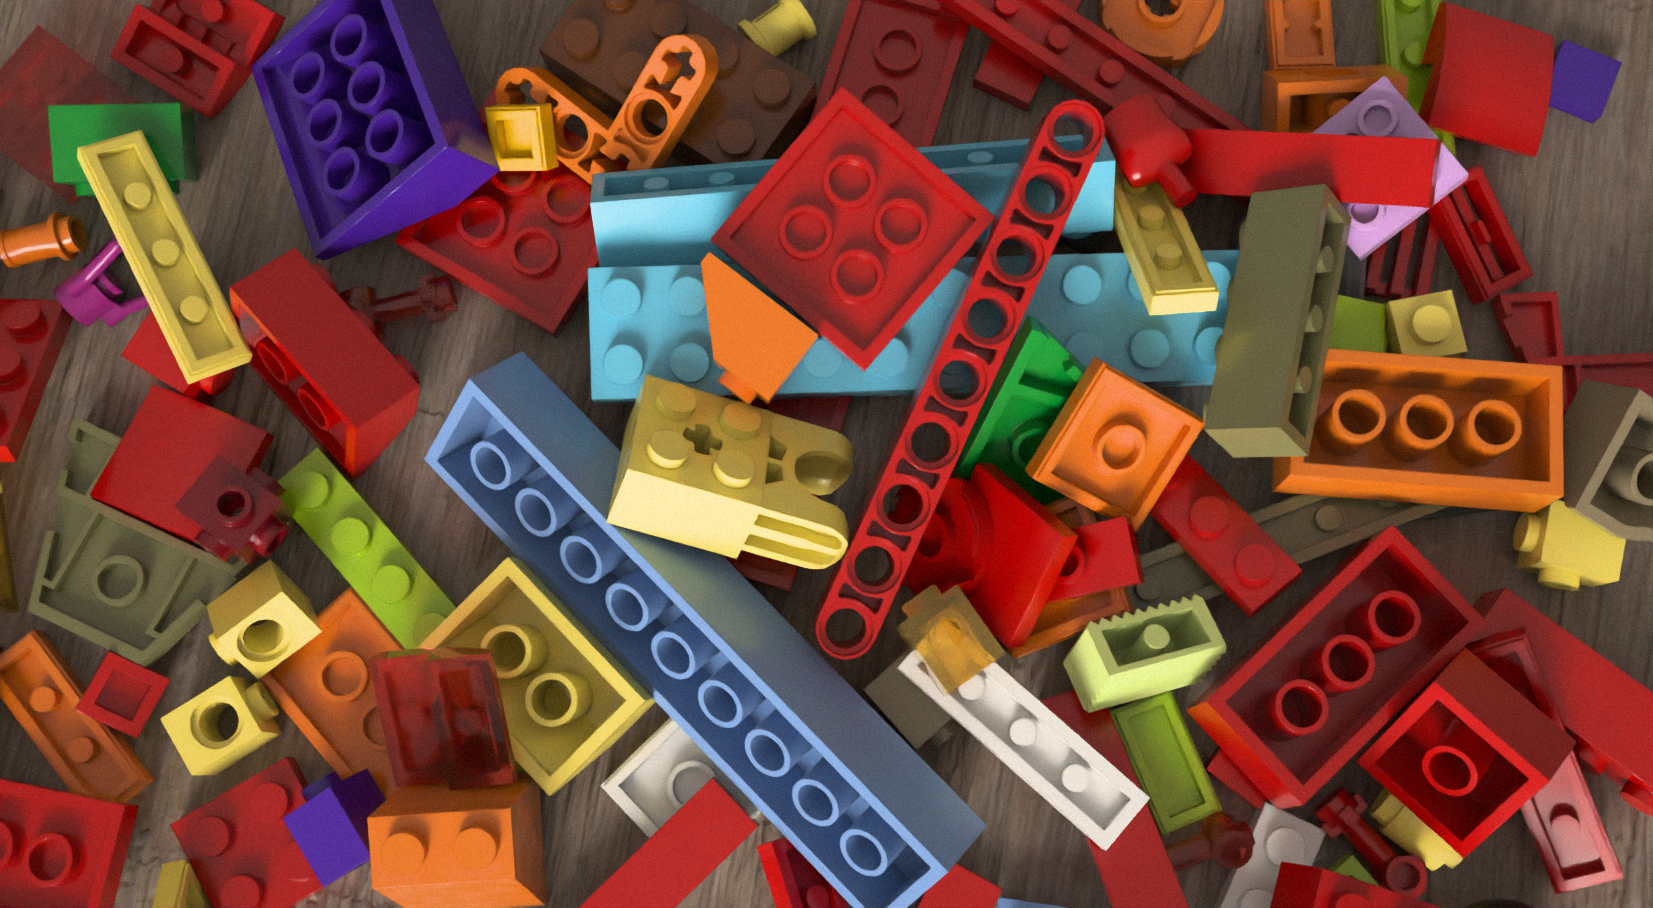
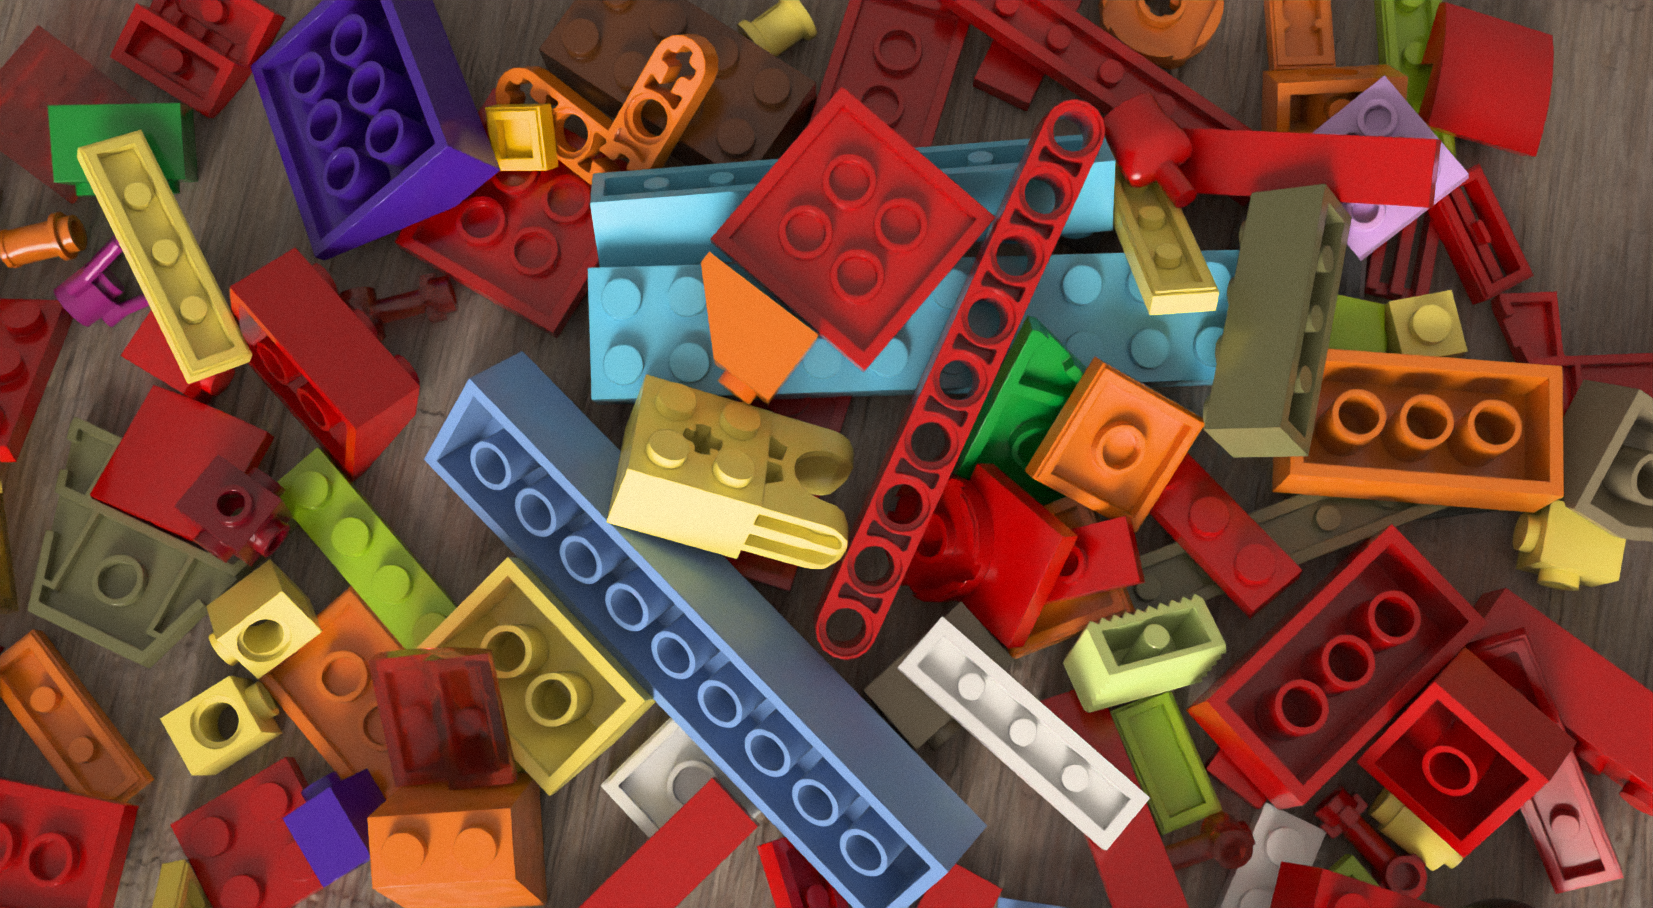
red plate [75,650,170,738] -> none
clear yellow brick [896,584,1006,696] -> none
dark purple tile [1549,39,1622,124] -> none

